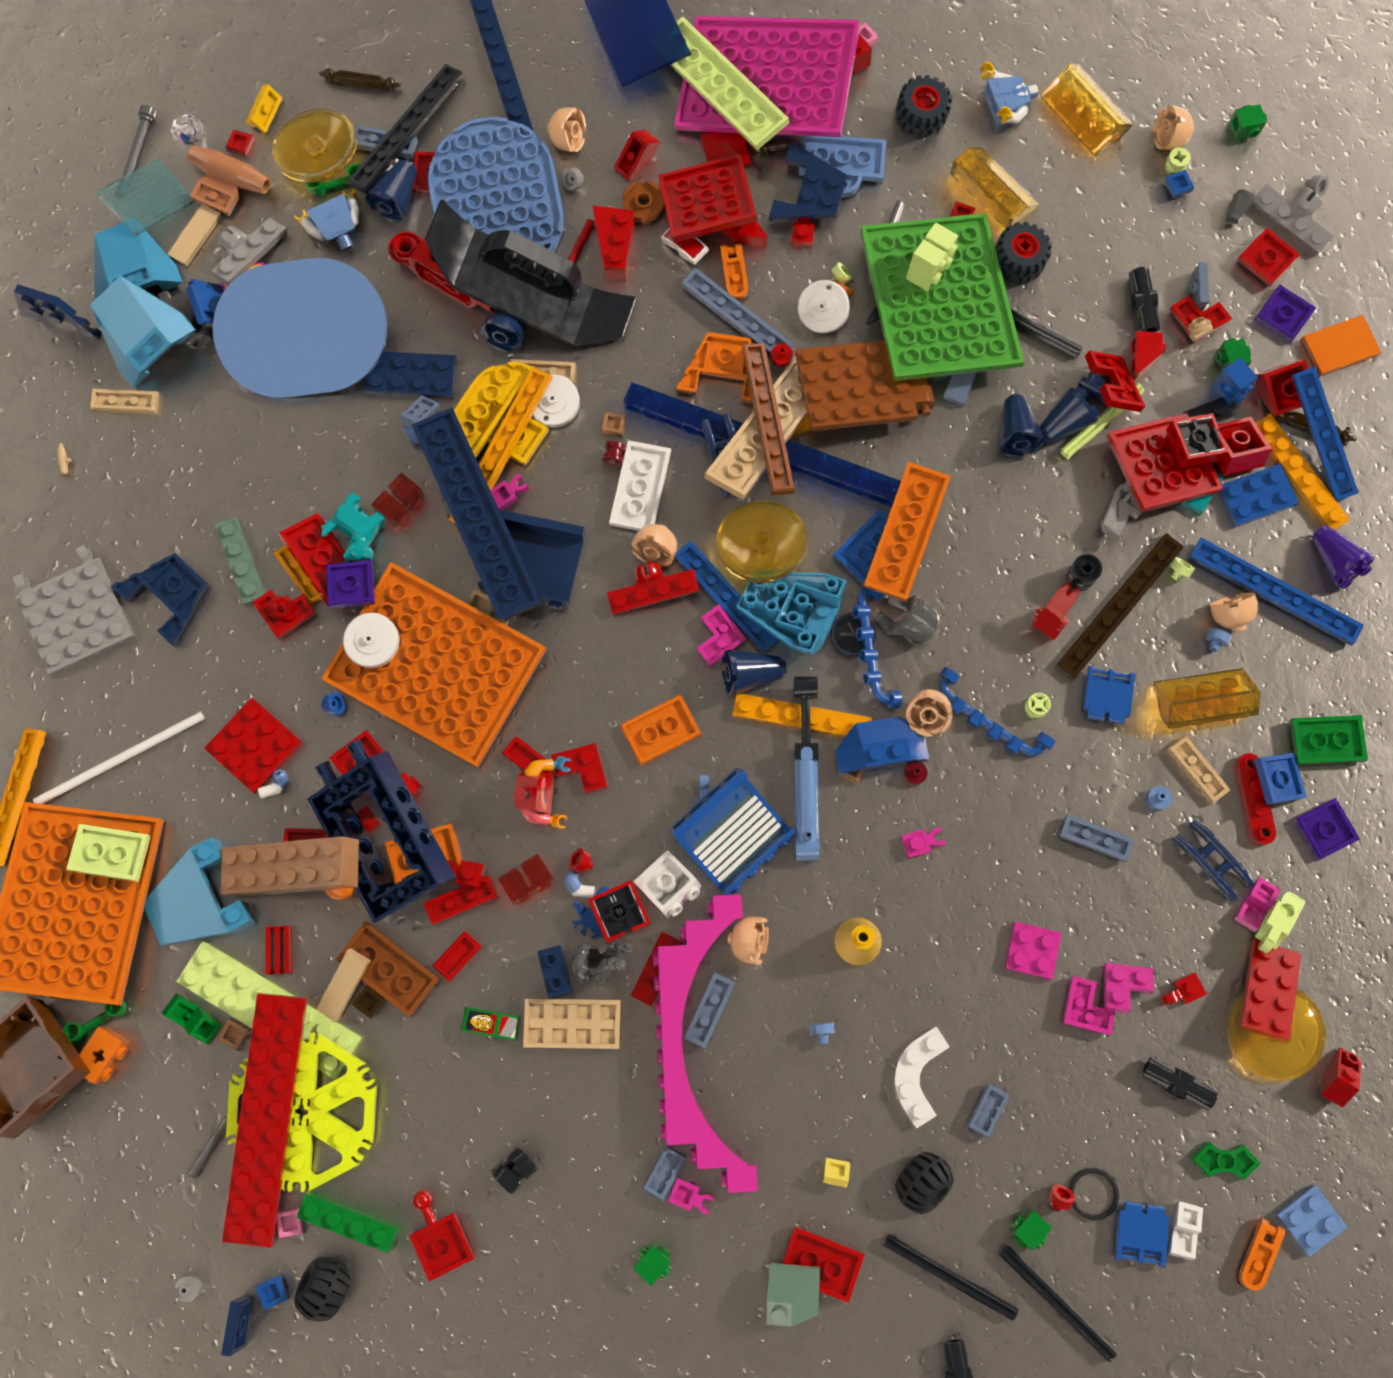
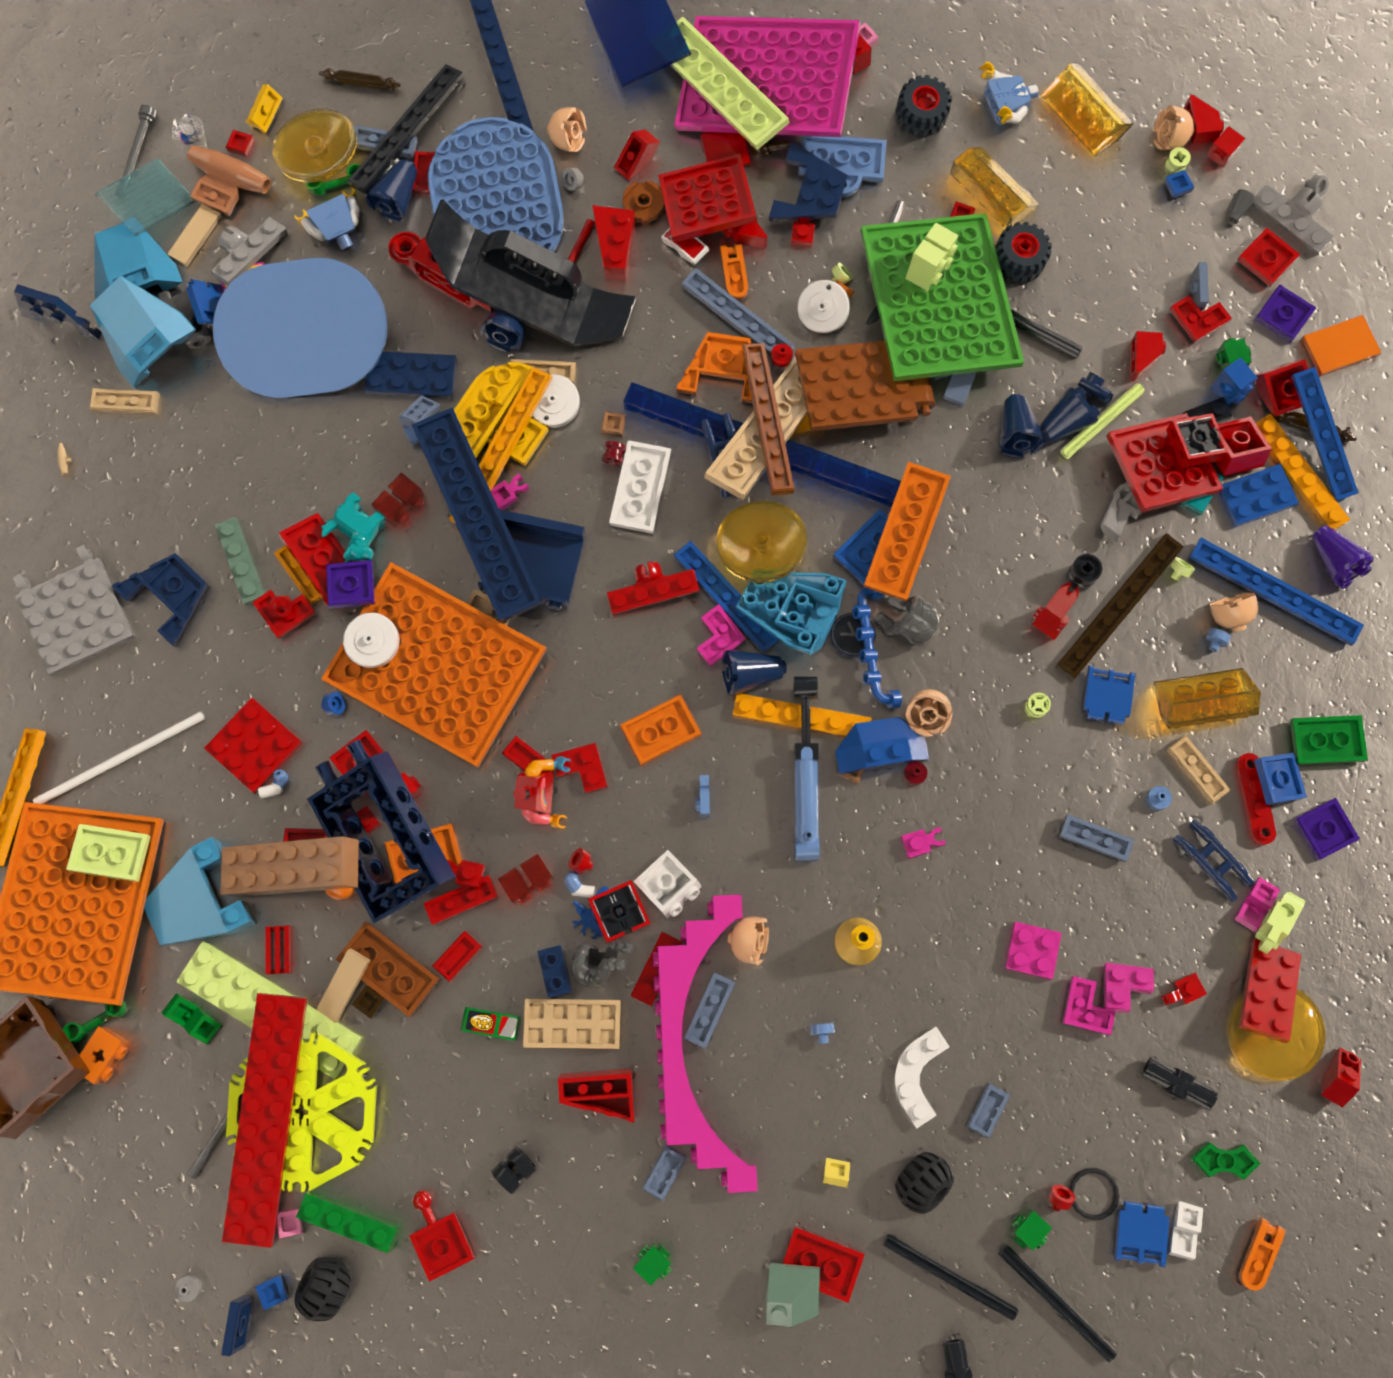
medium nougat tile [216,1018,251,1051] -> none
light nougat cylinder [631,524,677,567] -> none
panel [668,767,796,895] -> none
dark pink plate [668,1177,715,1215] -> none
blue bar [939,667,1056,756] -> none
red plate [1084,350,1146,412] -> none
black piece [1129,267,1160,332] -> none
tan plate [1188,317,1213,341] -> none
green brick [1229,104,1267,139] -> none
medium blue plate [1275,1185,1347,1257] -> none
none -> red wedge [558,1068,635,1123]
none -> red slope [1184,95,1224,144]
none -> red brick [1207,126,1246,167]

